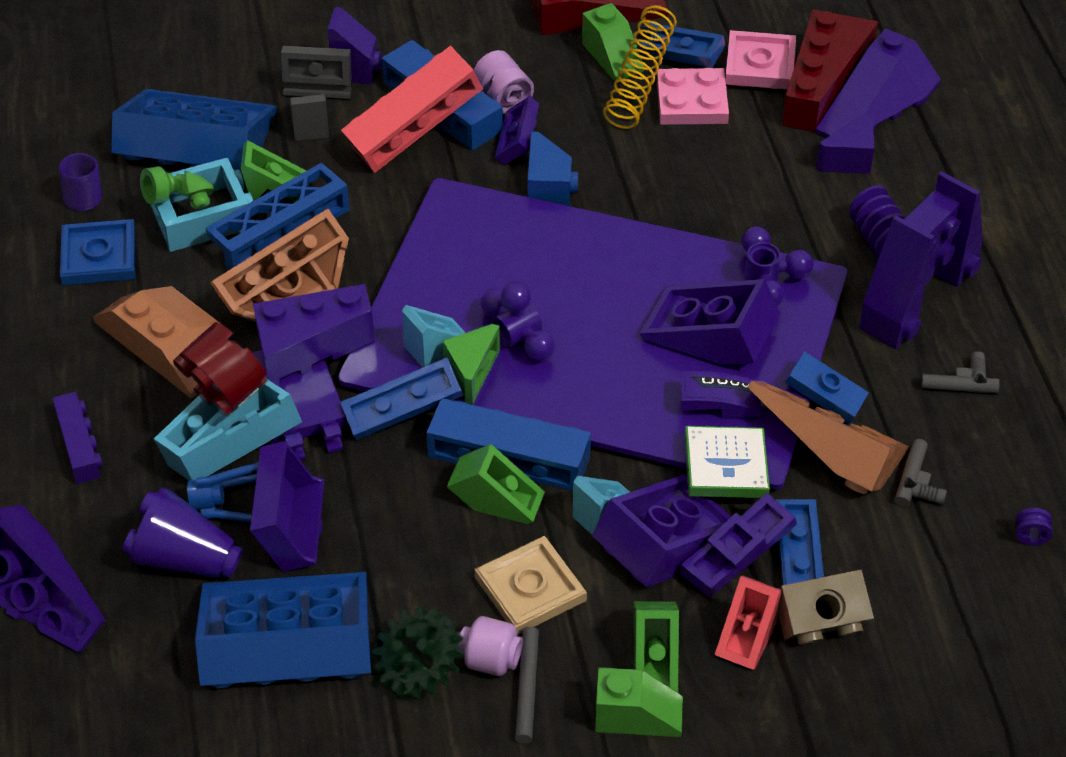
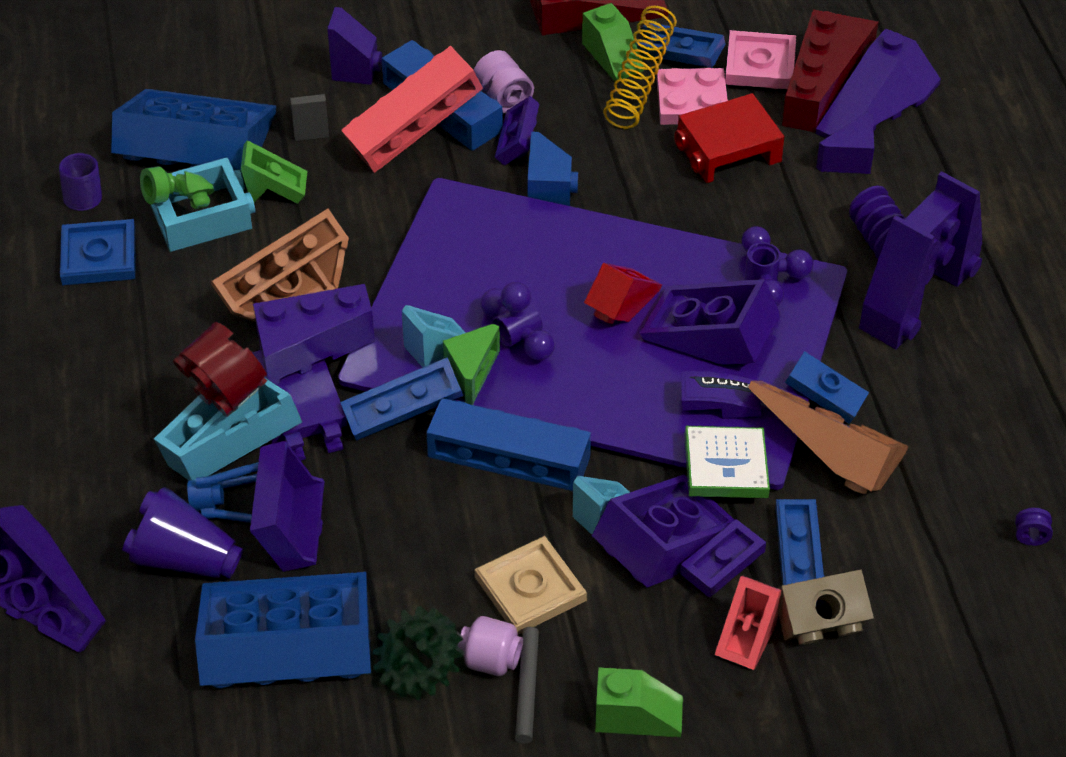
dark purple piece [53,392,103,484] -> none
nougat wedge [93,286,220,399] -> none
blue fence [205,163,350,271] -> none
dark grey plate [281,46,352,99] -> none
bright green slope [447,444,545,524] -> none
bright green slope [634,601,679,693] -> none
dark purple slope [707,493,797,569] -> none
dark grey hose [894,439,947,507] -> none
dark grey hose [921,352,999,394] -> none
none -> red slope [584,262,662,324]
none -> red panel [674,93,785,183]

